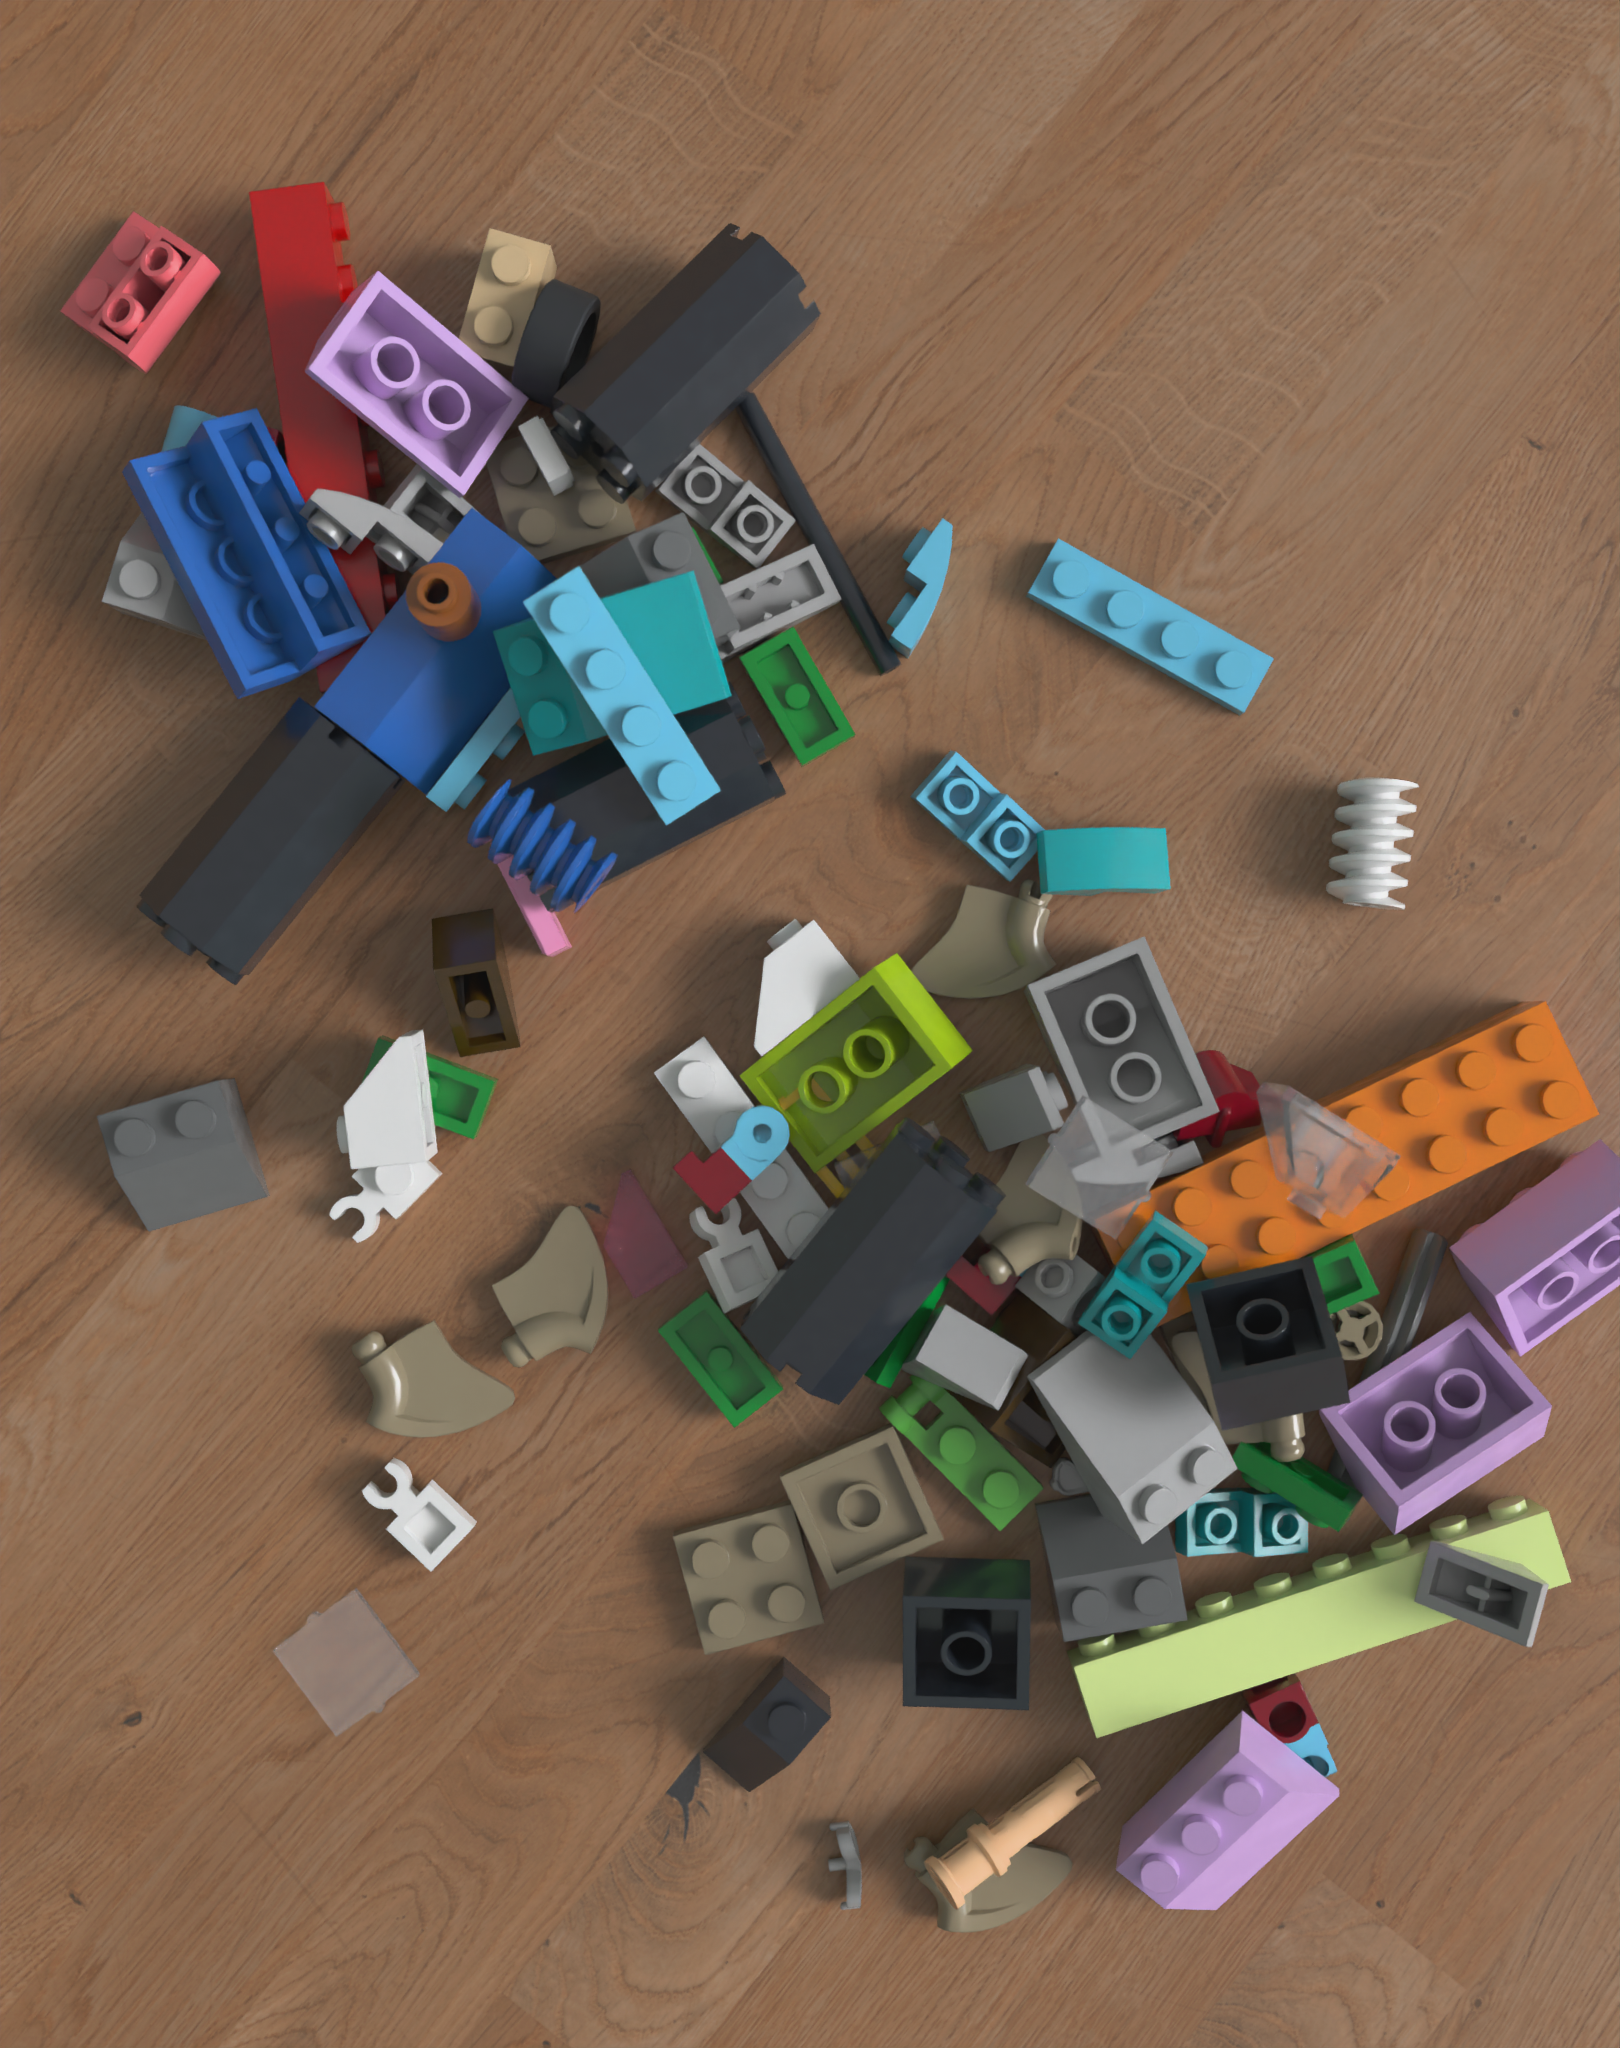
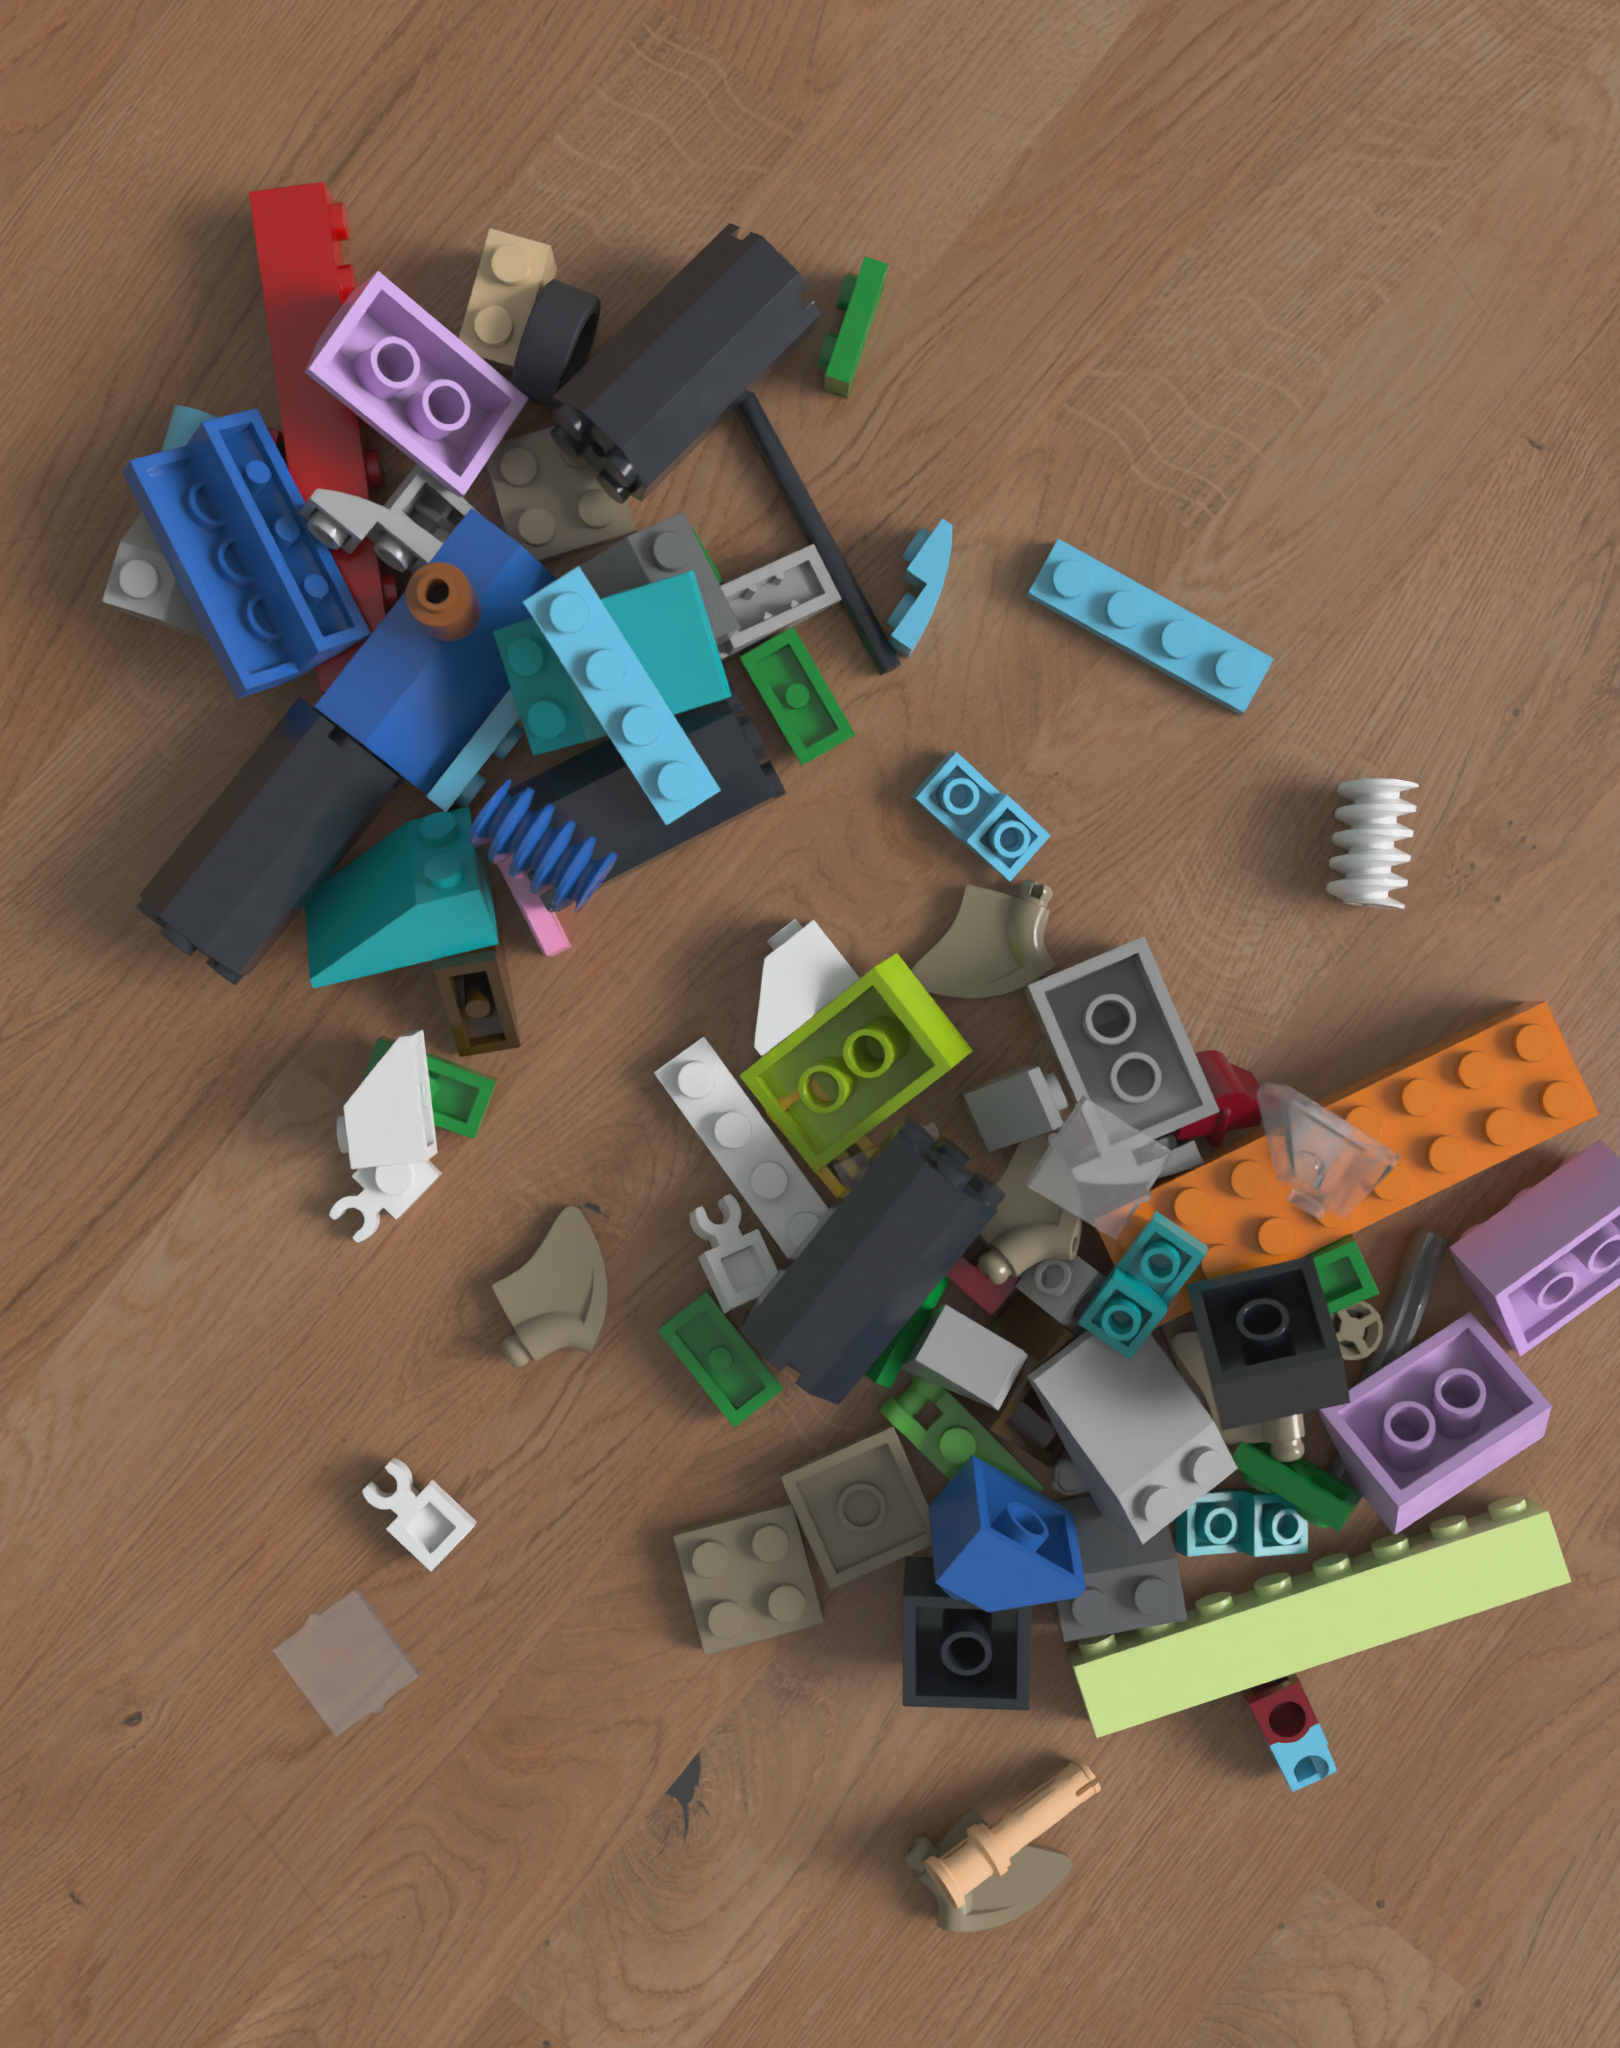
coral brick [60,211,221,374] -> none
dark grey slope [97,1078,270,1232] -> none
dark tan arm [351,1320,515,1438] -> none
white tile [518,416,574,496] -> none
clear pink tile [603,1168,689,1299] -> none
light grey slope [655,444,796,569] -> none
leg [673,1105,790,1214] -> none
black slope [703,1657,831,1792] -> none
light grey piece [828,1821,862,1910] -> none
teal slope [1036,827,1171,896] -> none
lavender slope [1116,1710,1339,1910] -> none
light grey slope [1414,1541,1549,1647] -> none
none -> teal slope [305,807,499,989]
none -> green plate [817,256,889,398]
none -> blue slope [929,1455,1086,1612]

